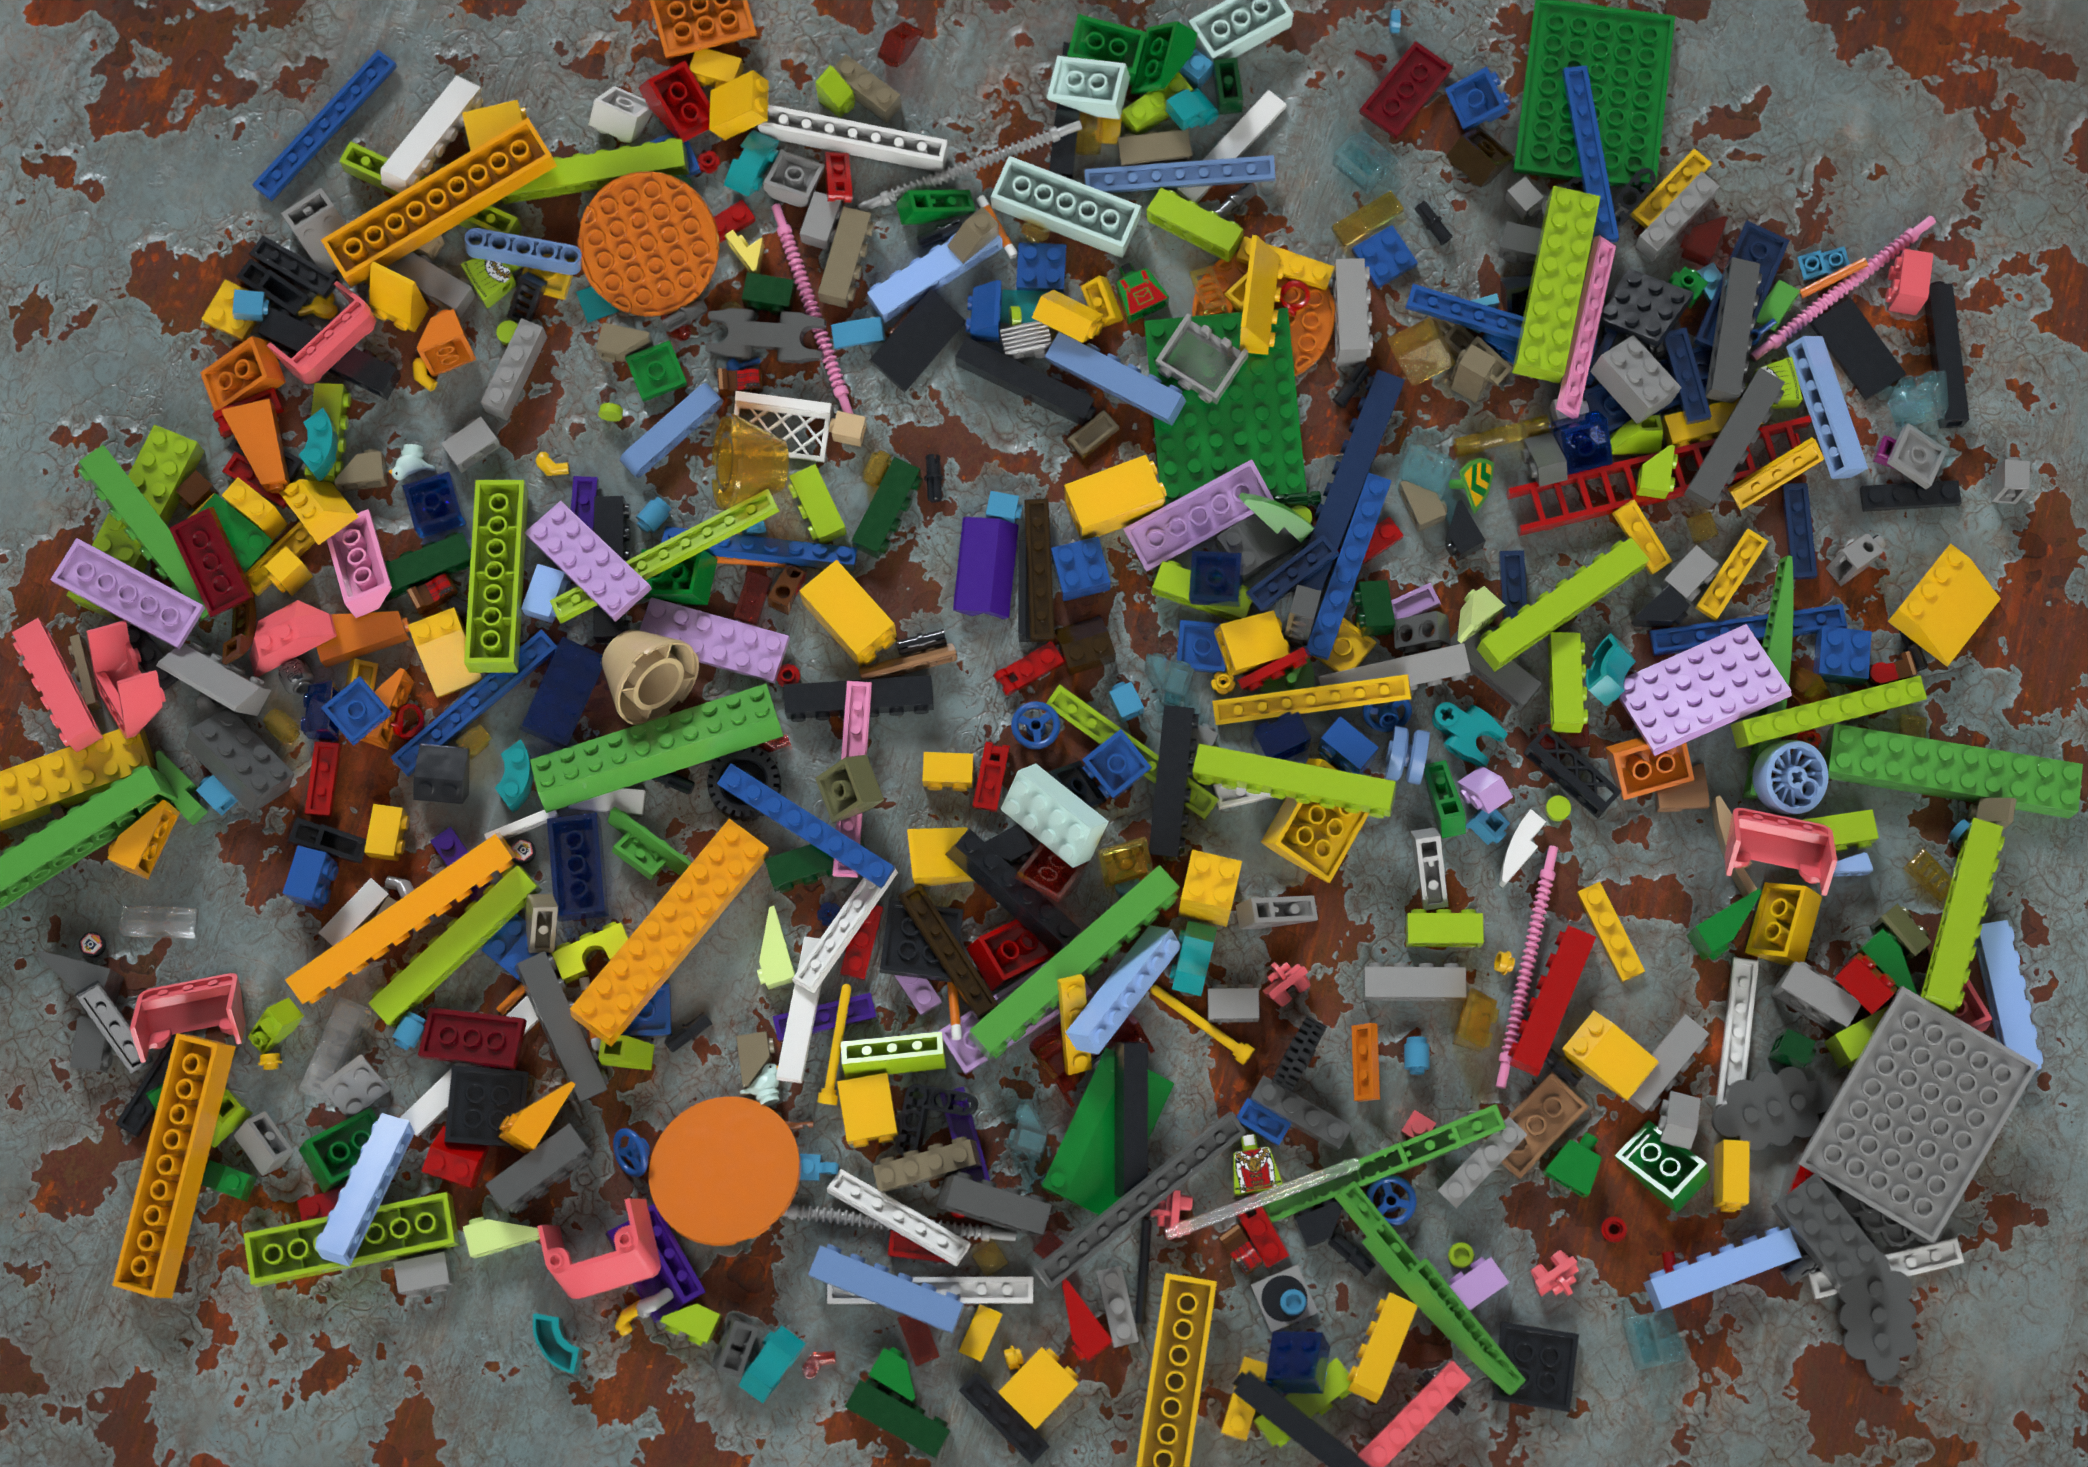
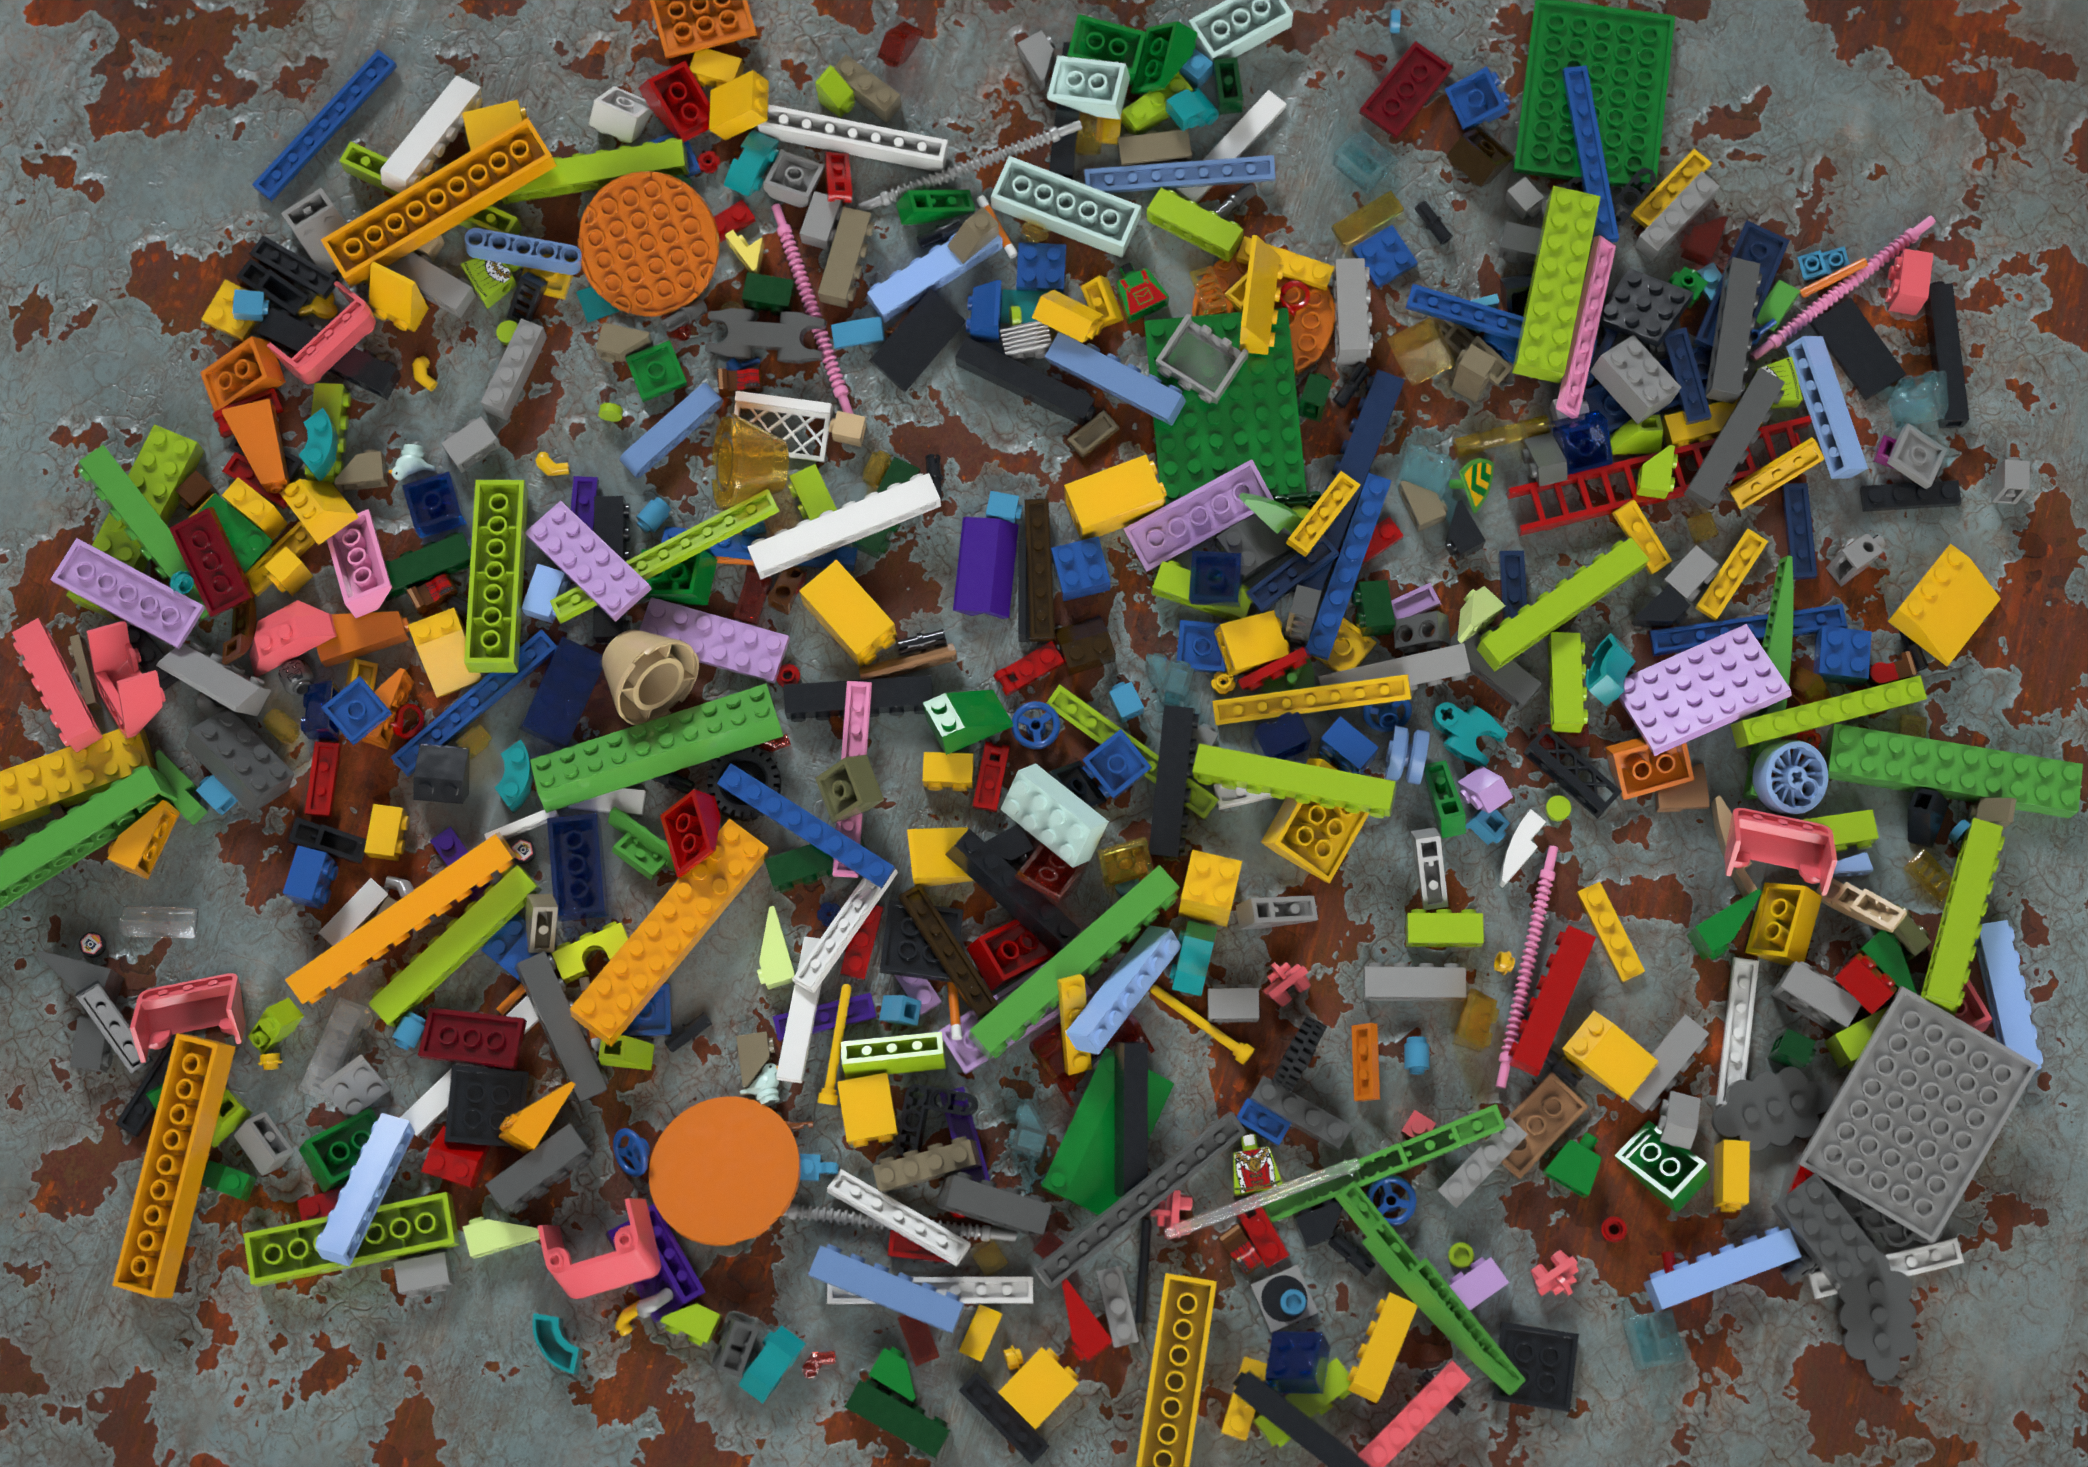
orange slope [416,309,477,377] -> none
none -> teal plate [170,571,194,594]
none -> red slope [660,789,721,878]
none -> white brick [748,473,941,580]
none -> dark azure brick [879,995,922,1026]
none -> green slope [923,689,1013,755]
none -> light grey slope [1017,30,1055,90]
none -> yellow plate [1286,471,1360,557]
none -> dark green brick [1298,373,1333,423]
none -> tan slope [1815,878,1907,933]
none -> black slope [1908,787,1950,848]

